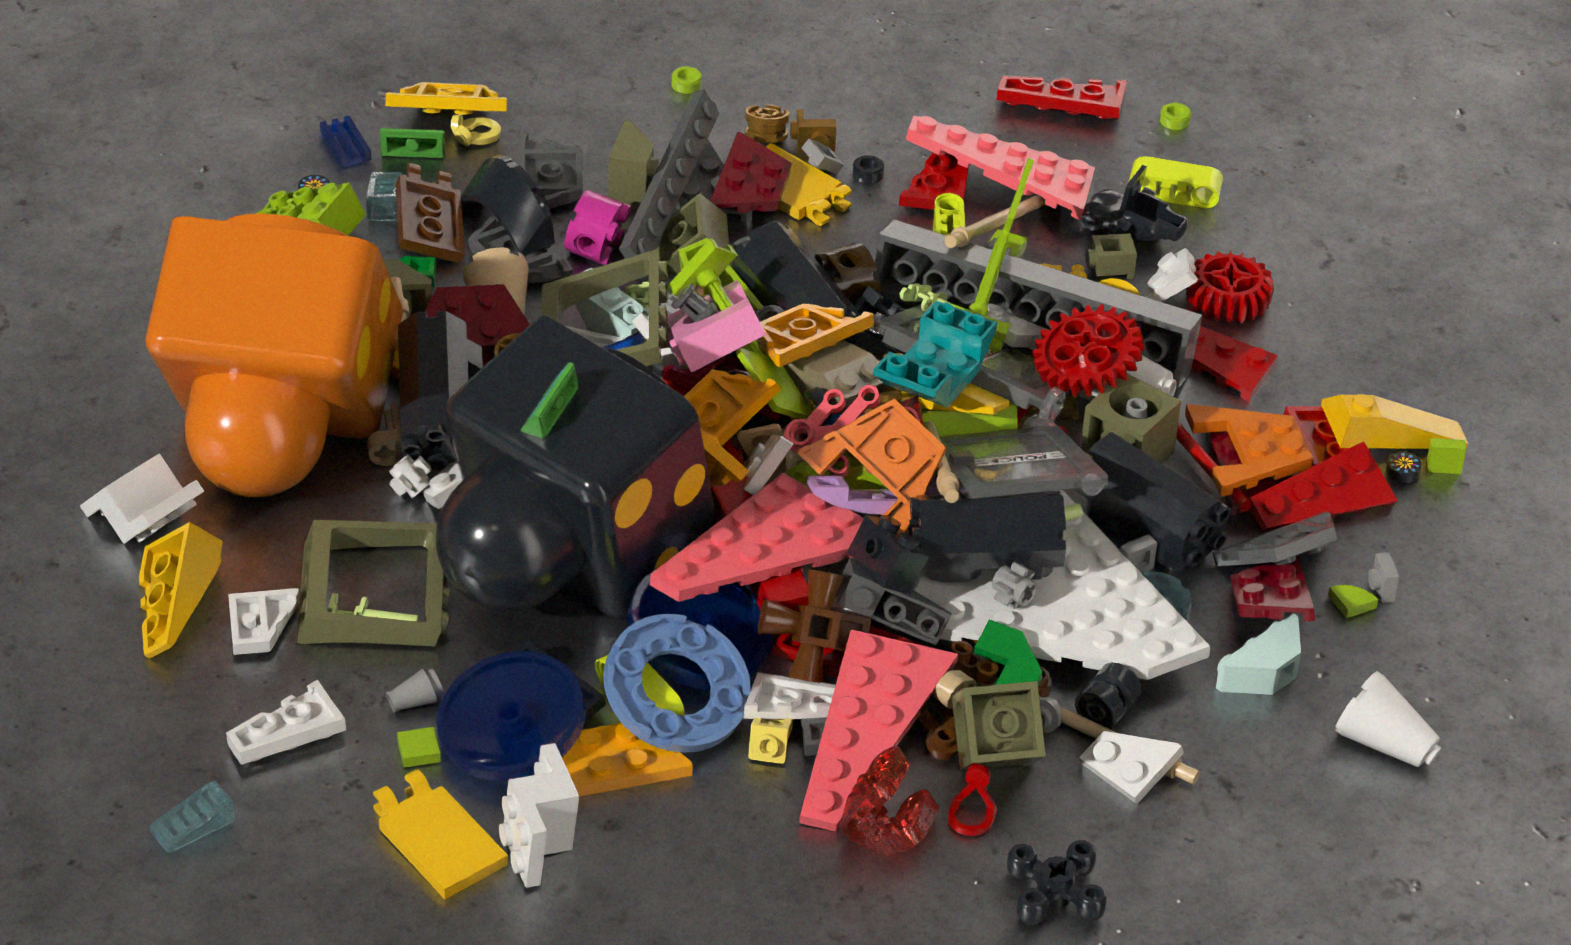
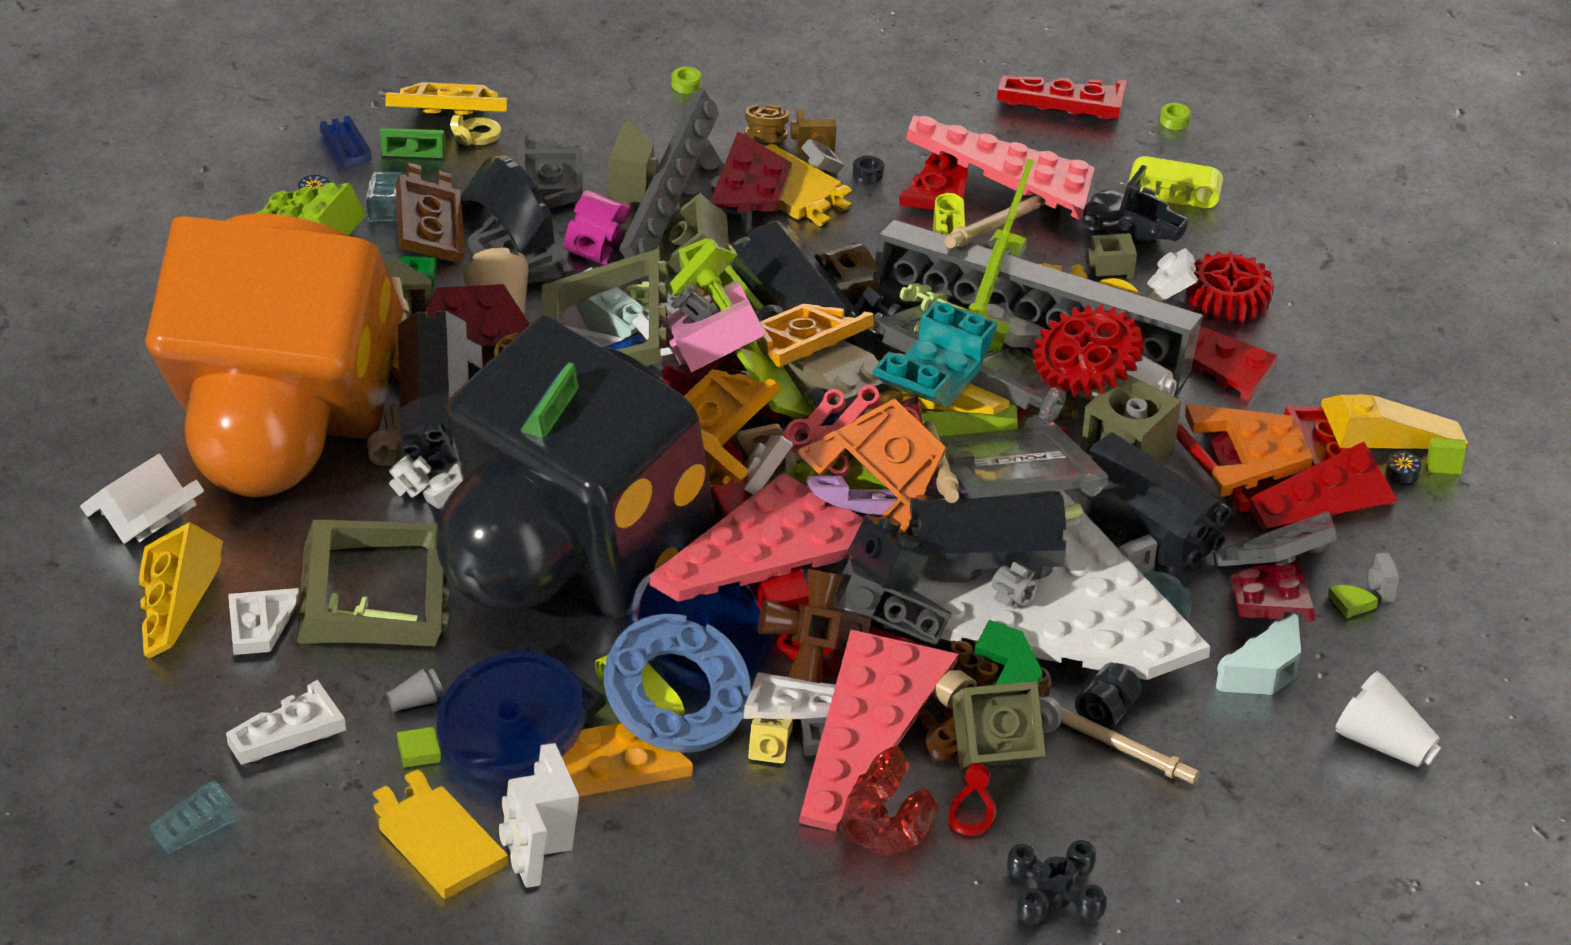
white wing [1079,731,1184,804] -> none

